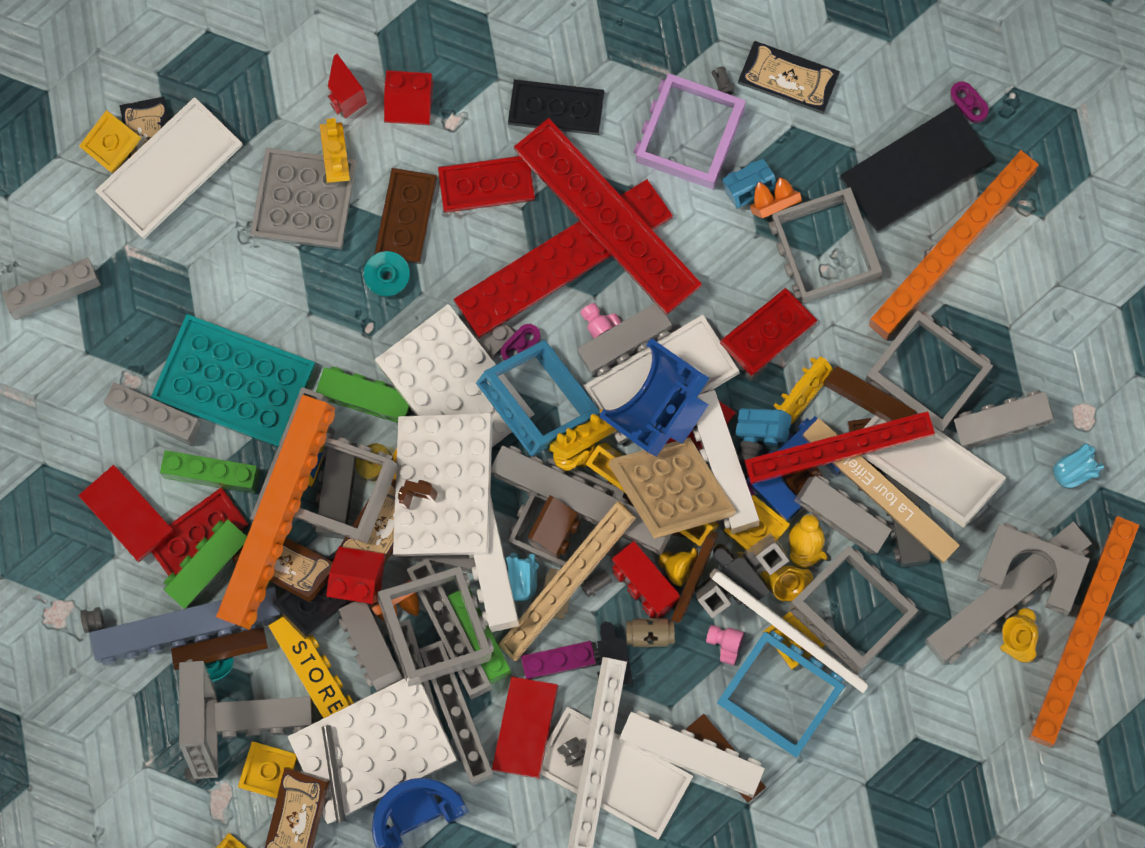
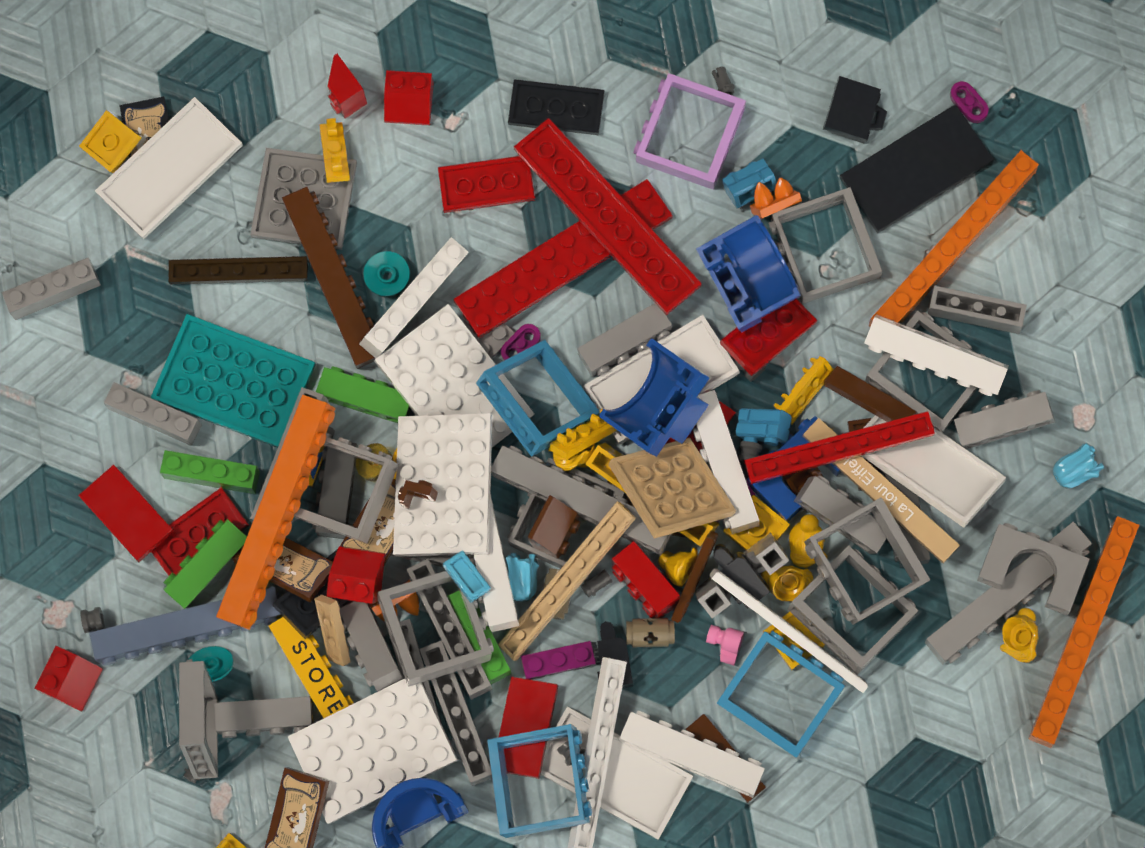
reddish brown tile [171,627,268,670] -> none
yellow plate [238,741,298,799] -> none
dark grey bar [321,725,346,823] -> none
reddish brown tile [374,168,437,264] -> none
bright pink piece [580,303,622,339] -> none
tile [738,41,840,114] -> none
none -> red slope [34,646,103,712]
none -> dark brown plate [168,256,308,285]
none -> reddish brown brick [282,187,376,369]
none -> tan plate [314,595,351,666]
none -> white brick [359,237,469,358]
none -> medium azure tile [443,550,491,603]
none -> dark azure window [487,724,592,838]
none -> blue piece [696,215,801,332]
none -> light grey window [804,497,930,625]
none -> black piece [823,76,887,144]
none -> white brick [864,314,1009,396]
none -> light grey brick [928,285,1027,334]

